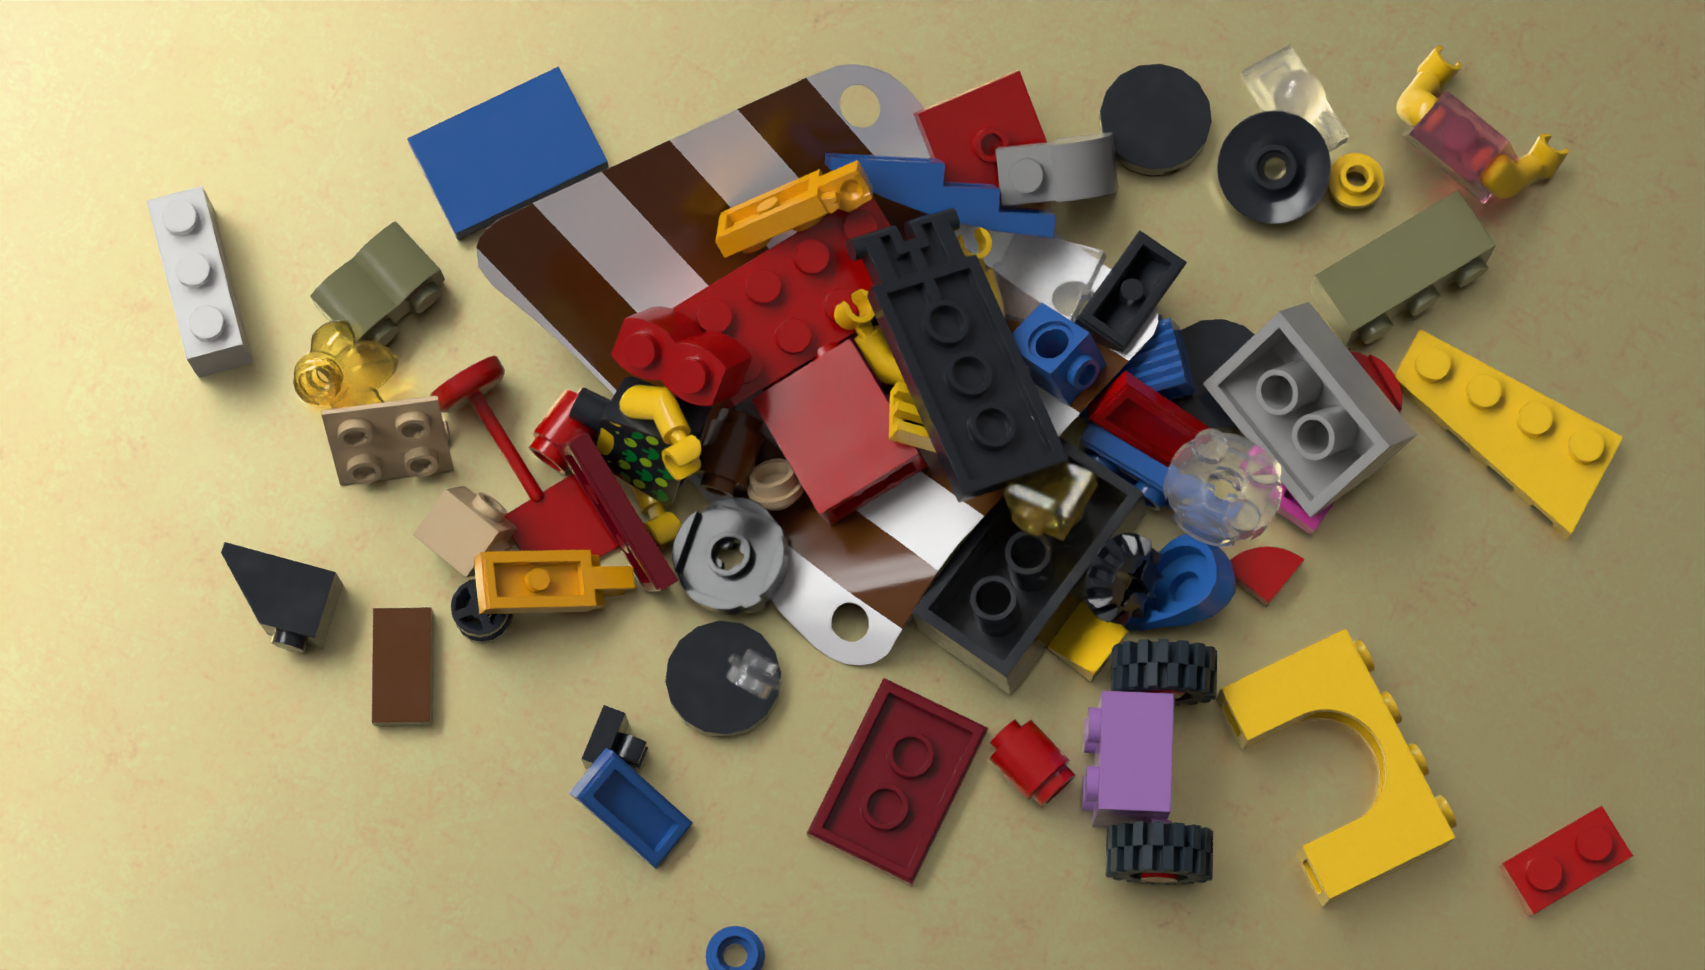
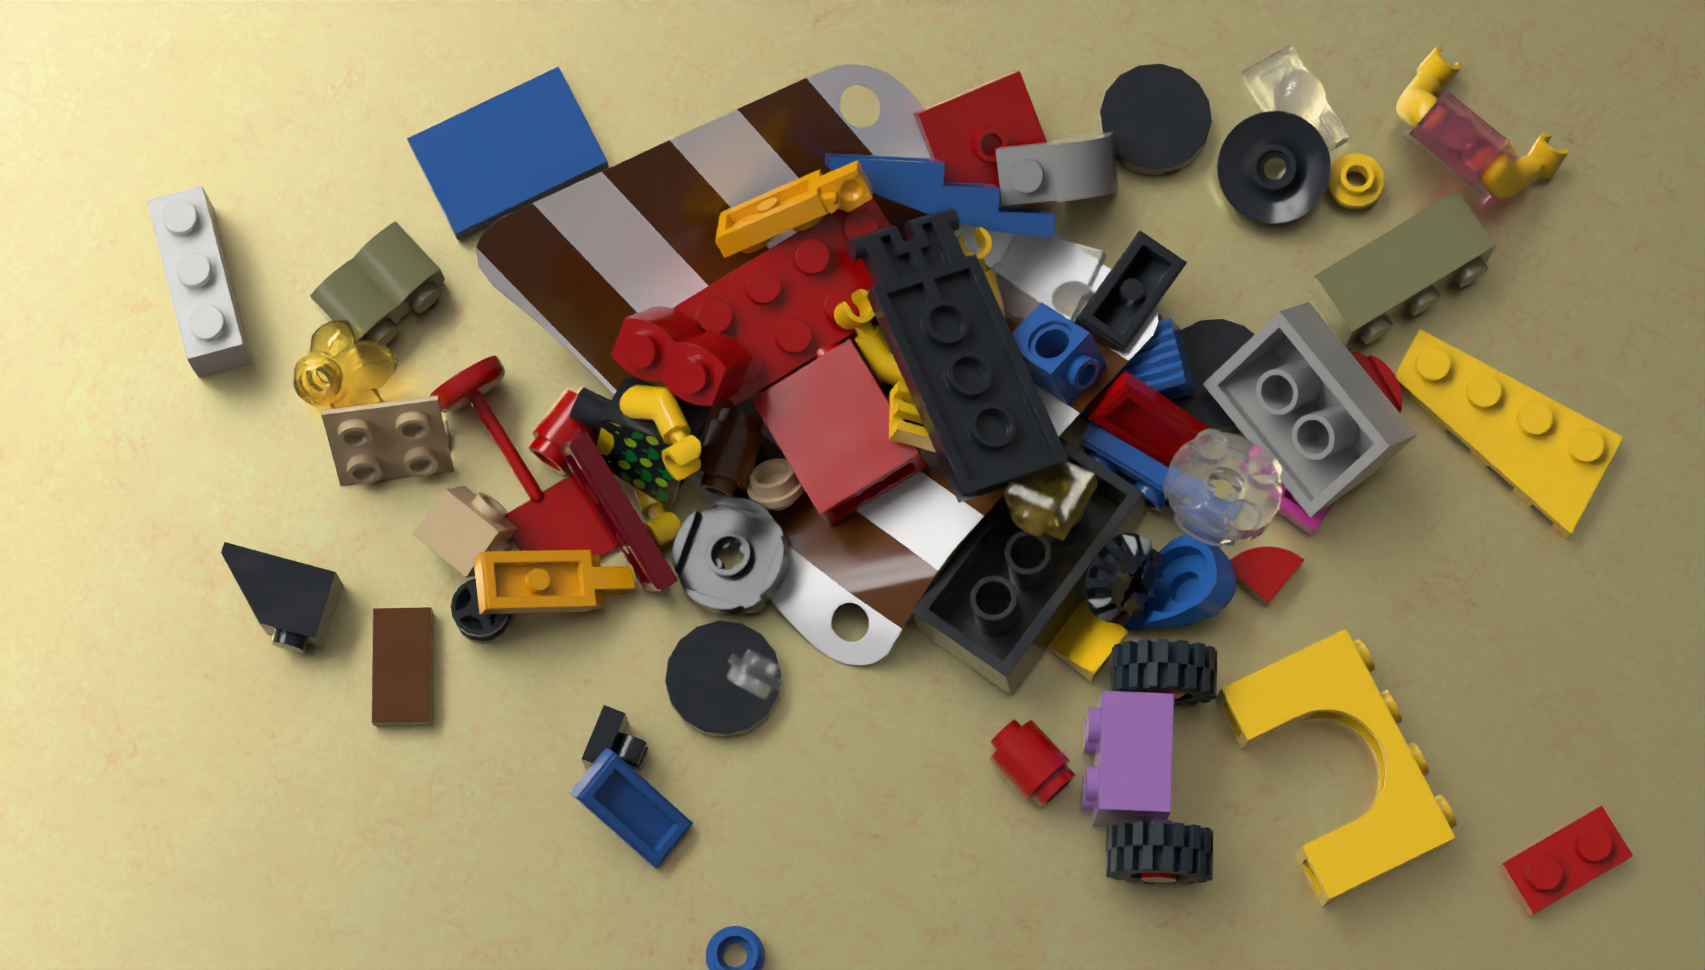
dark red tile [807,678,988,887] -> none

